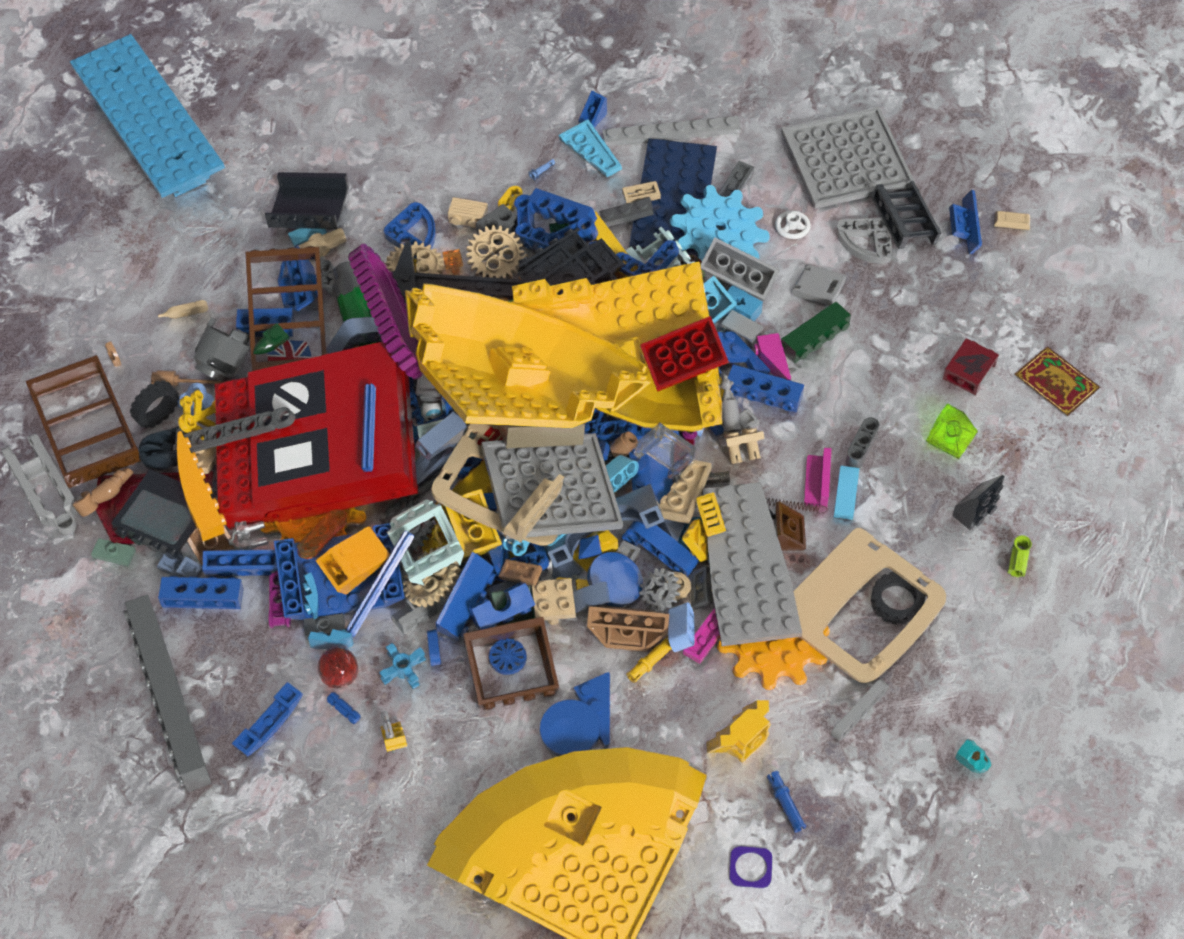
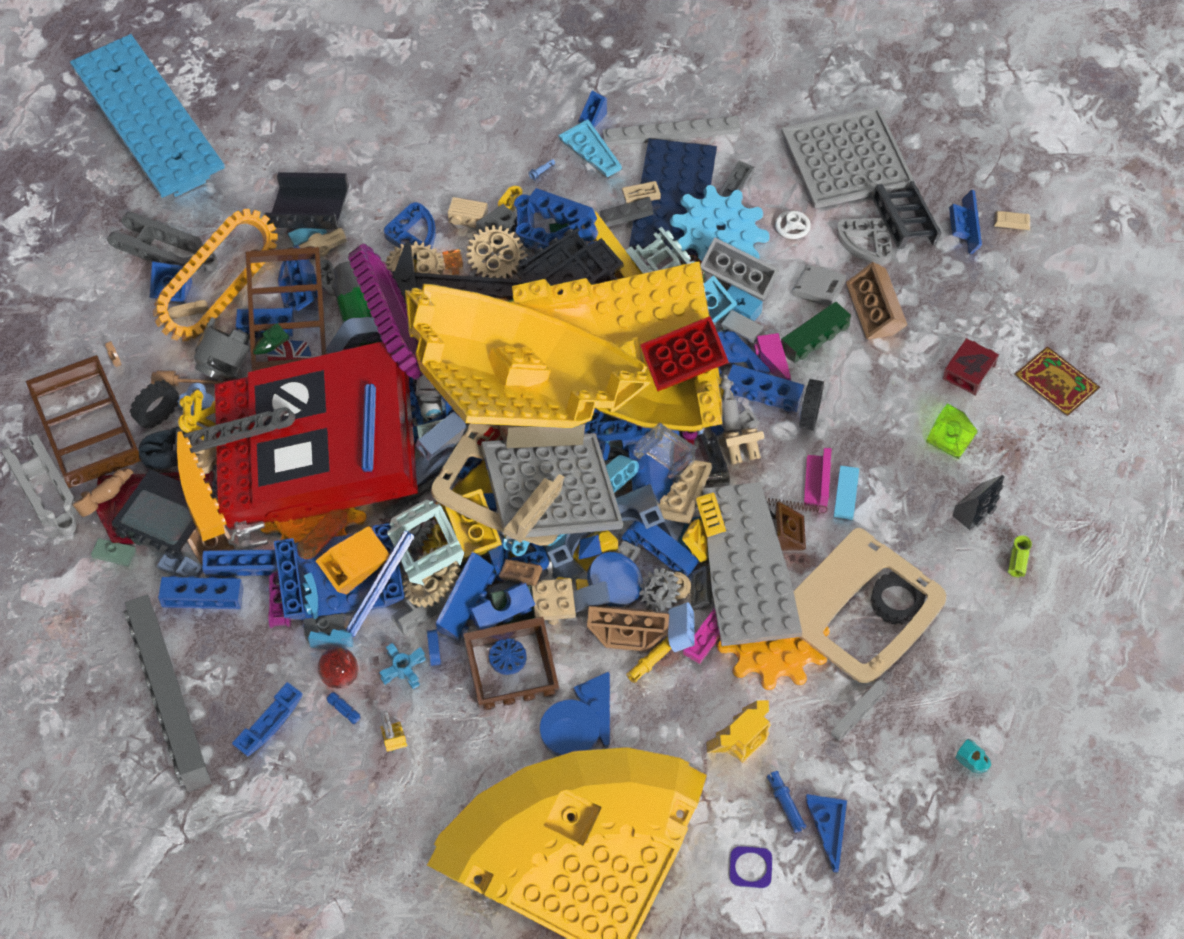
medium nougat brick [610,432,638,457] -> none
blue beam [616,240,679,277] -> none
dark grey beam [846,417,880,468] -> none
none -> dark grey piece [107,212,218,272]
none -> blue slope [149,261,193,303]
none -> light orange piece [153,209,278,341]
none -> black hinge [699,432,729,477]
none -> black tyre [799,379,824,431]
none -> blue wing [806,794,847,873]
none -> medium nougat slope [846,262,908,340]

